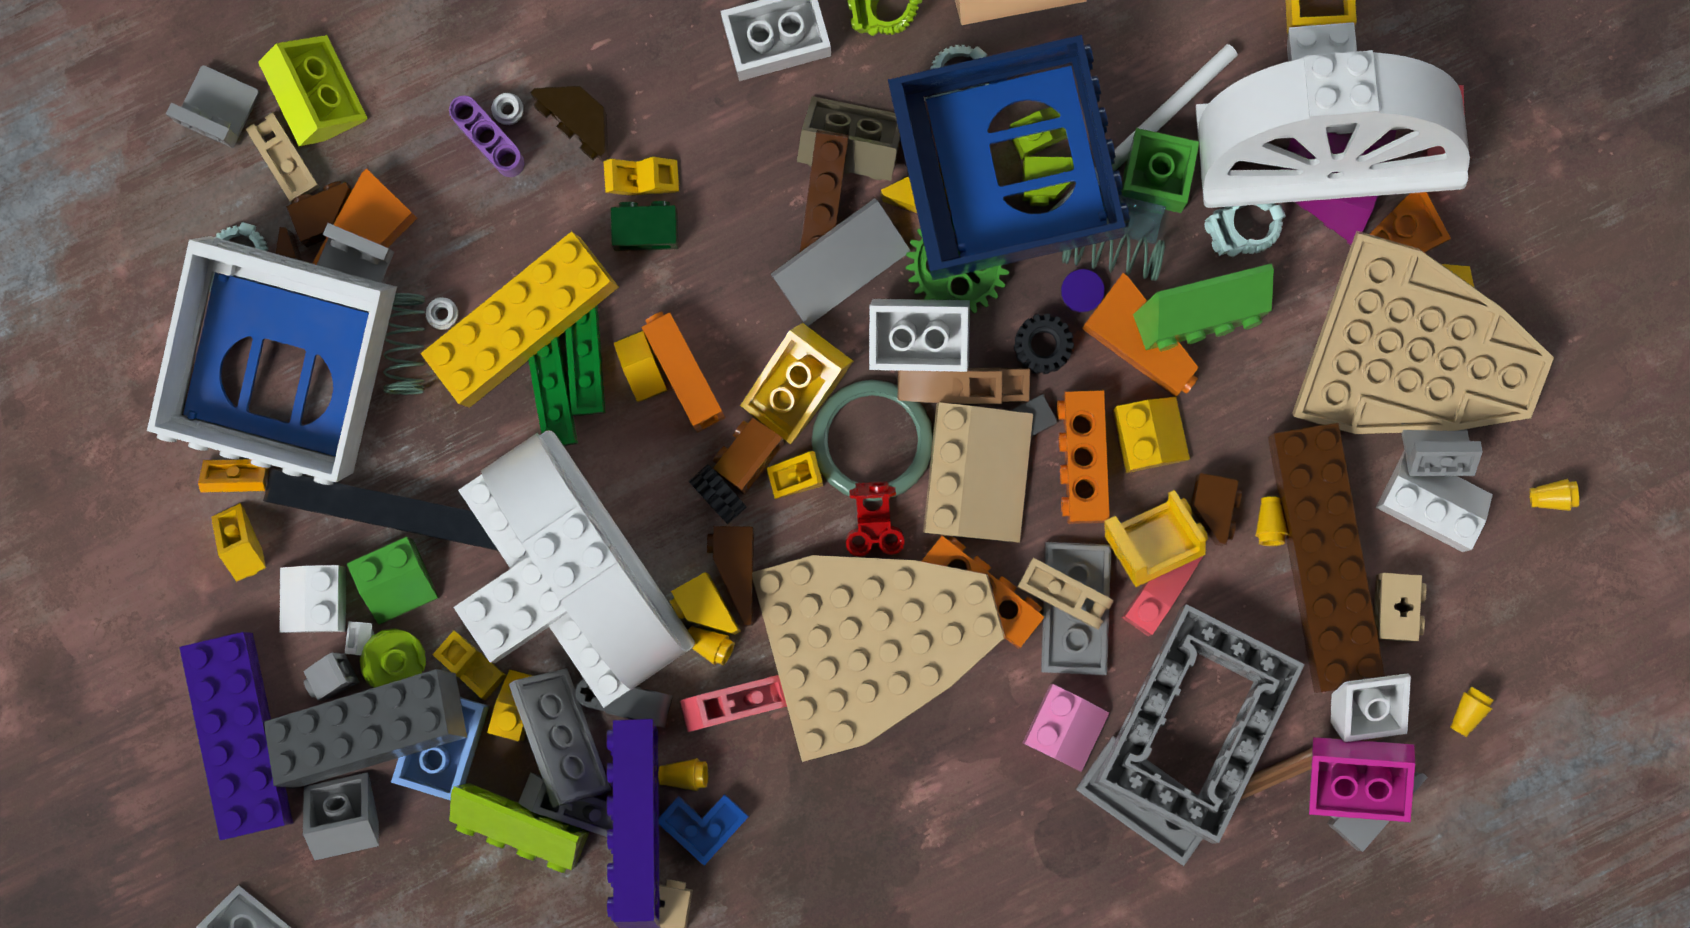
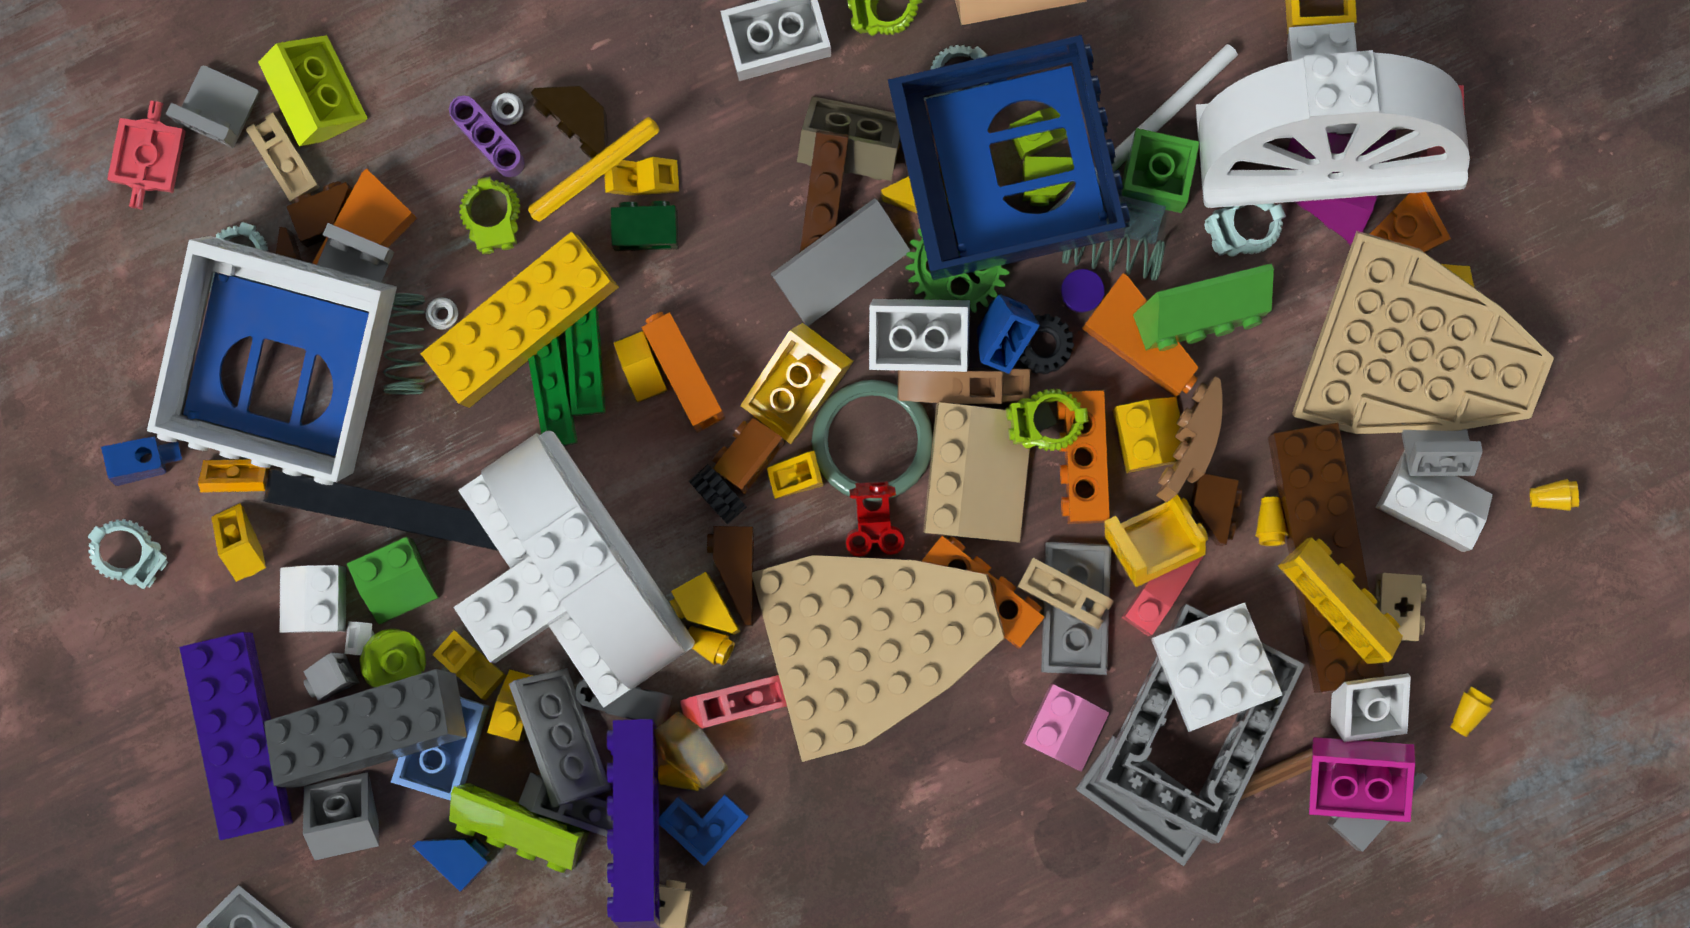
none -> light aqua piece [88,519,168,589]
none -> blue torso [101,436,183,486]
none -> coral plate [107,101,186,210]
none -> blue slope [413,838,492,892]
none -> lime piece [459,176,520,254]
none -> yellow axle [528,117,660,222]
none -> clear yellow slope [654,711,728,789]
none -> blue torso [977,295,1040,374]
none -> lime piece [1006,389,1089,451]
none -> white plate [1151,602,1283,732]
none -> medium nougat slope [1156,376,1222,502]
none -> yellow slope [1277,537,1403,664]

